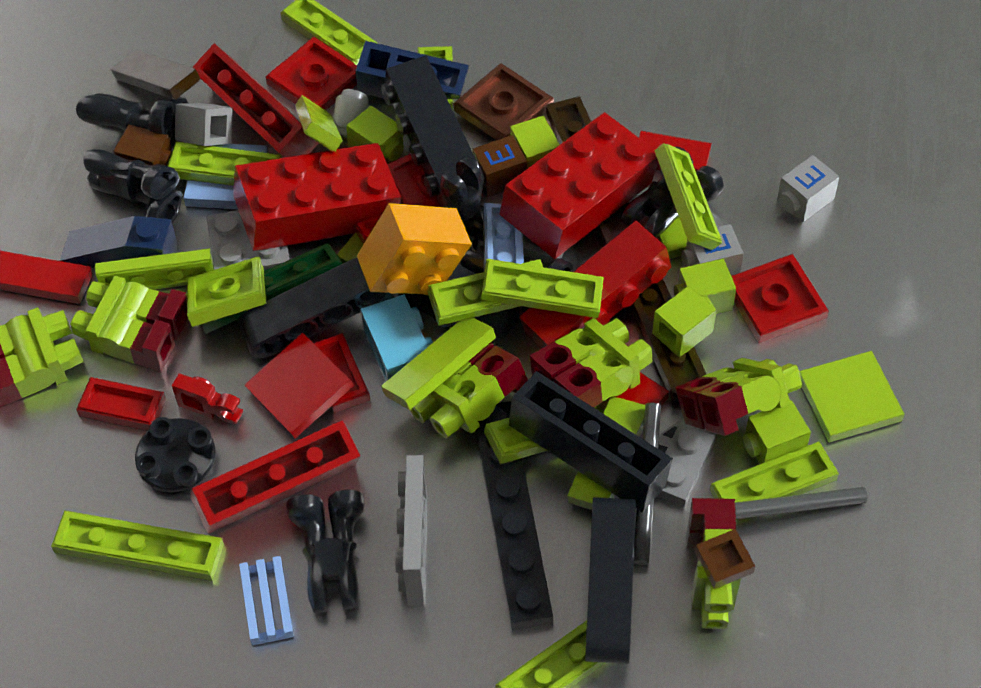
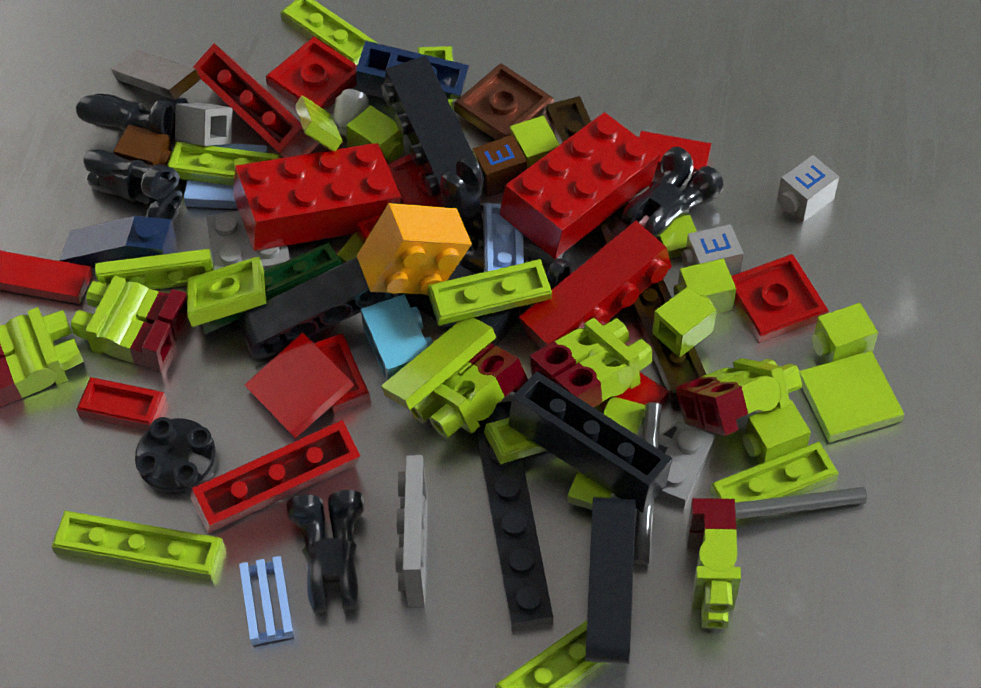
red plate [171,373,243,424] -> none
lime tile [480,259,604,318] -> none
lime tile [654,143,722,250] -> none
reddish brown plate [695,529,756,589] -> none
none -> lime brick [812,302,879,363]

